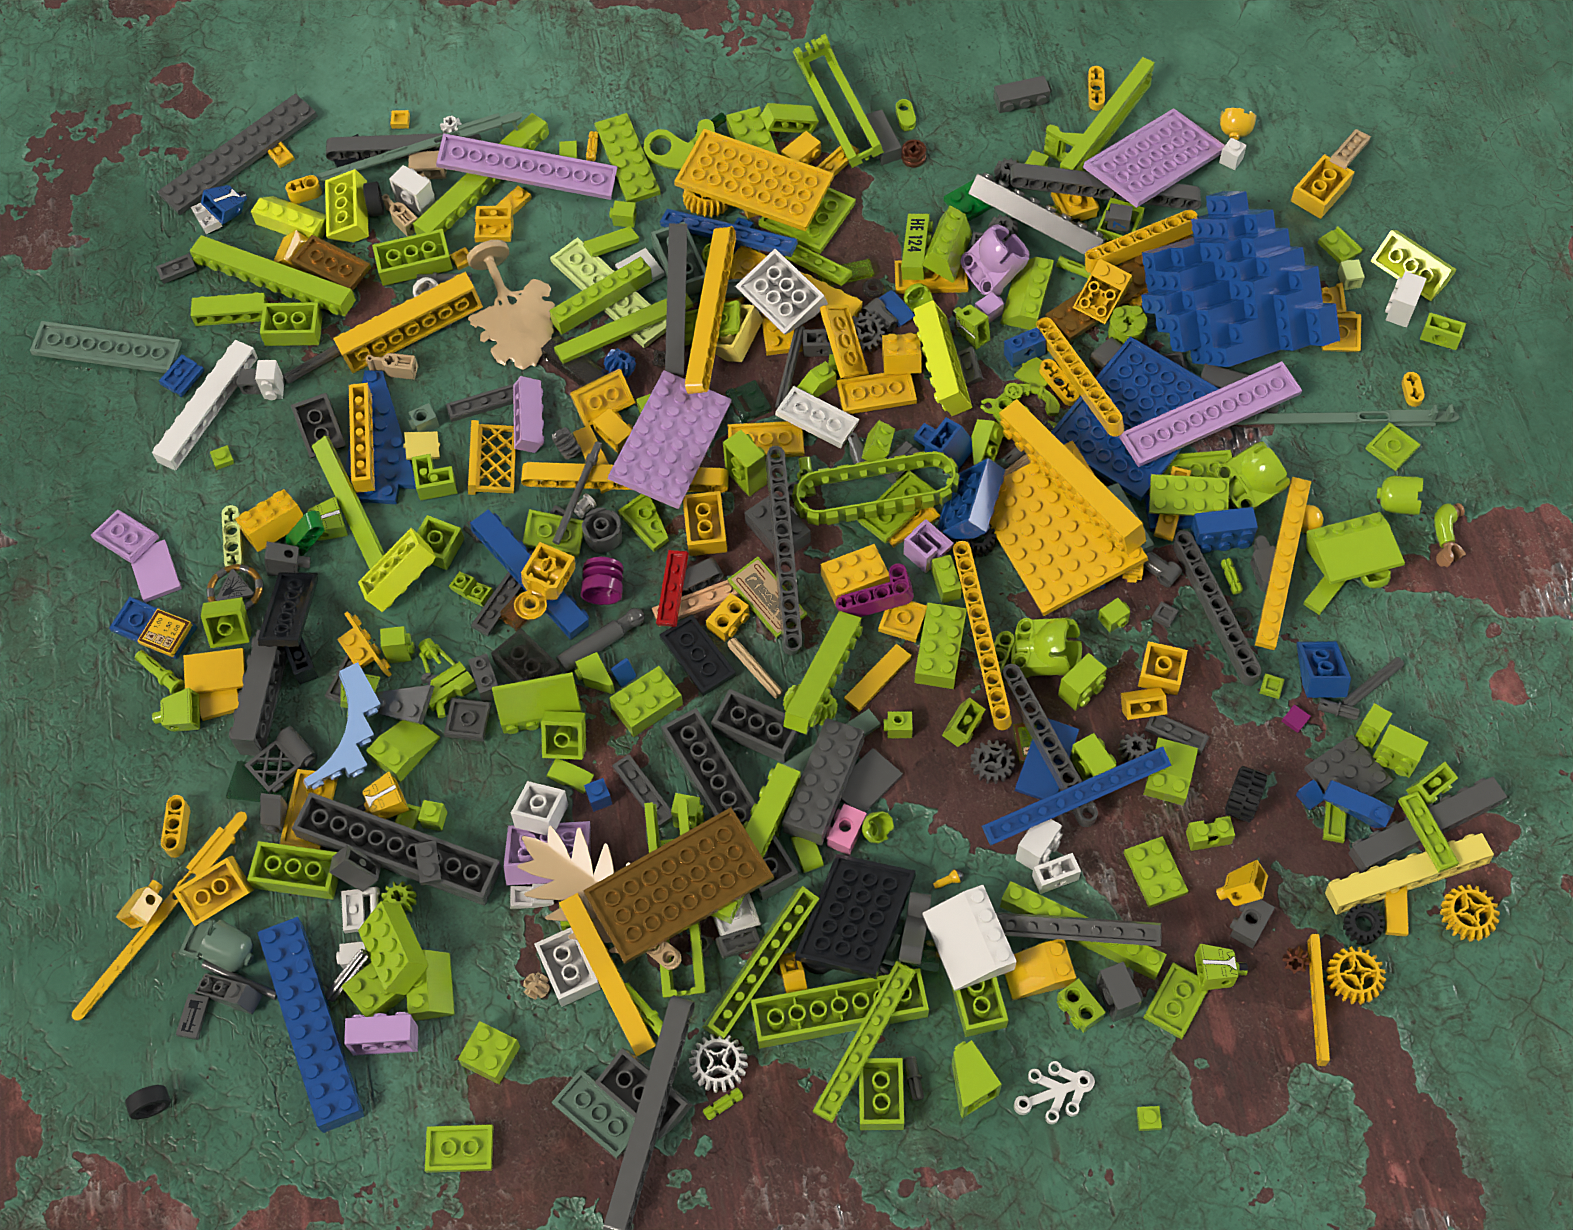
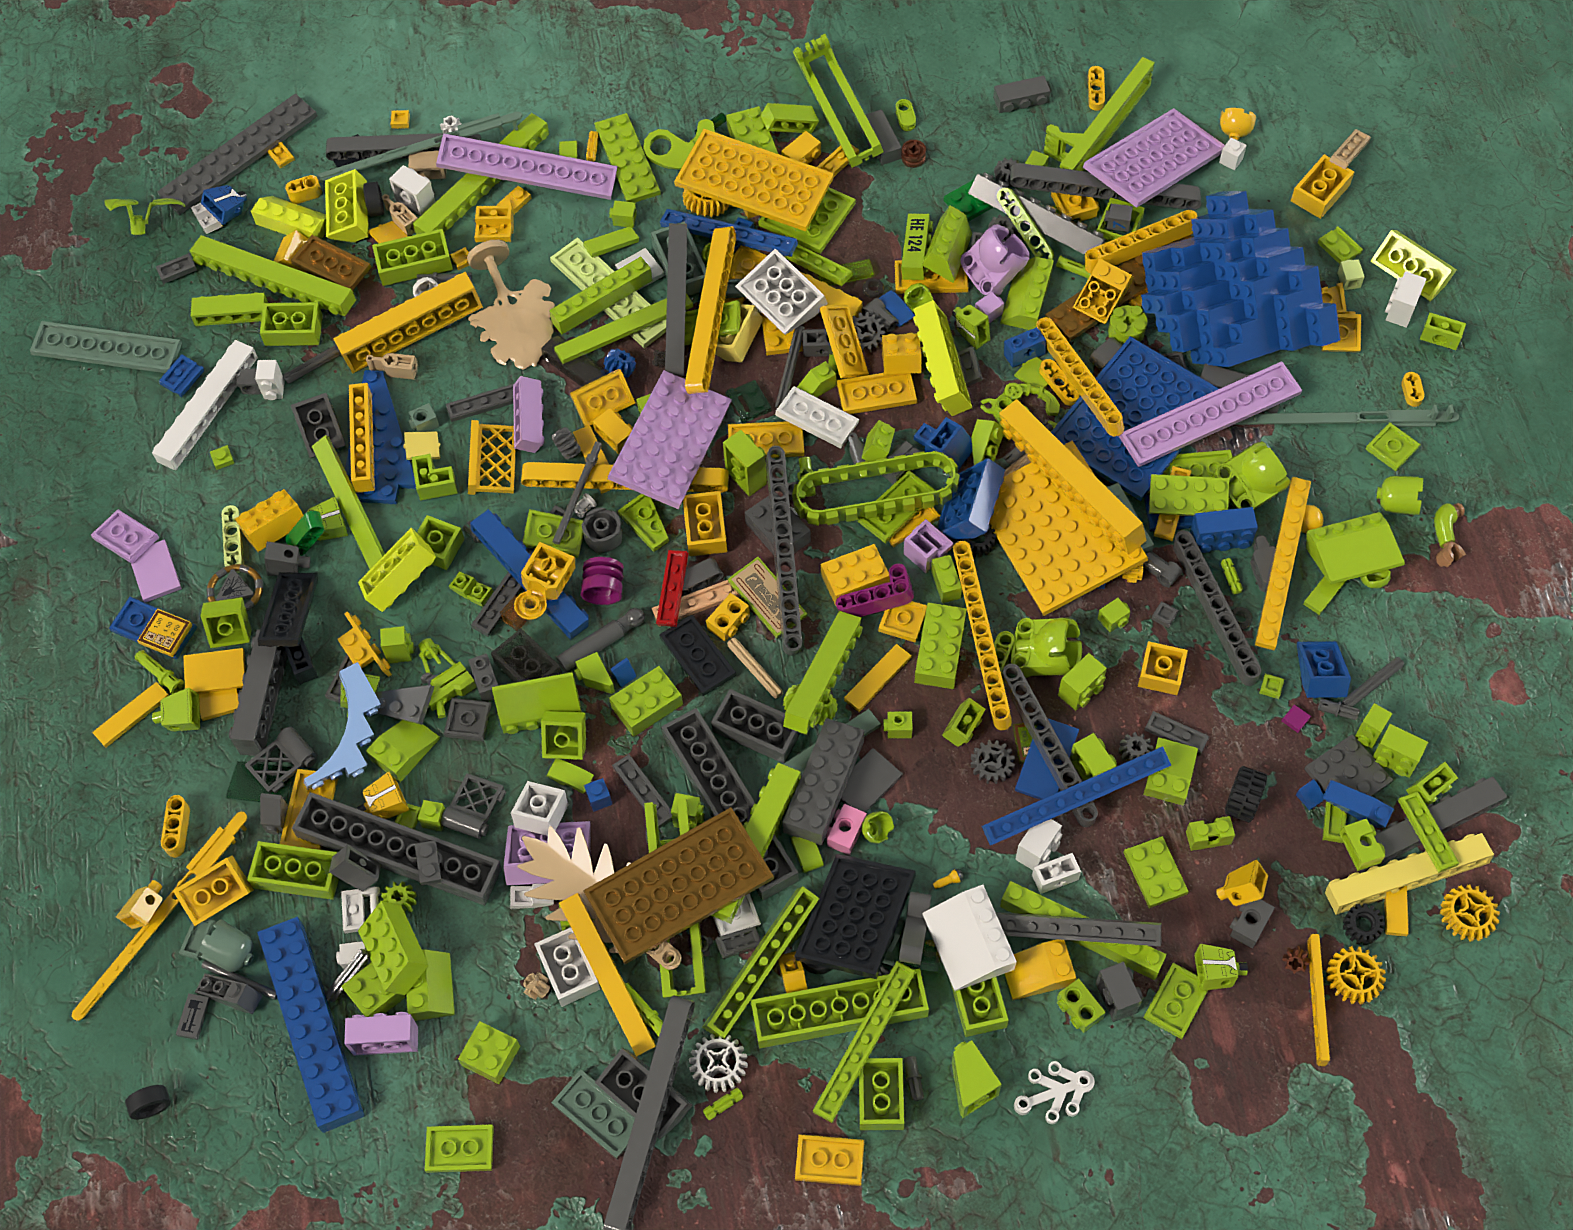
yellow brick [1121,687,1167,720] -> none
lime plate [1136,1106,1162,1131] -> none
none -> yellow tile [92,682,169,748]
none -> lime plant [104,198,185,235]
none -> yellow piece [368,221,408,243]
none -> dark grey piece [441,773,506,839]
none -> yellow tile [795,1135,864,1186]
none -> lime beam [997,188,1054,260]
none -> lime brick [1340,819,1385,871]

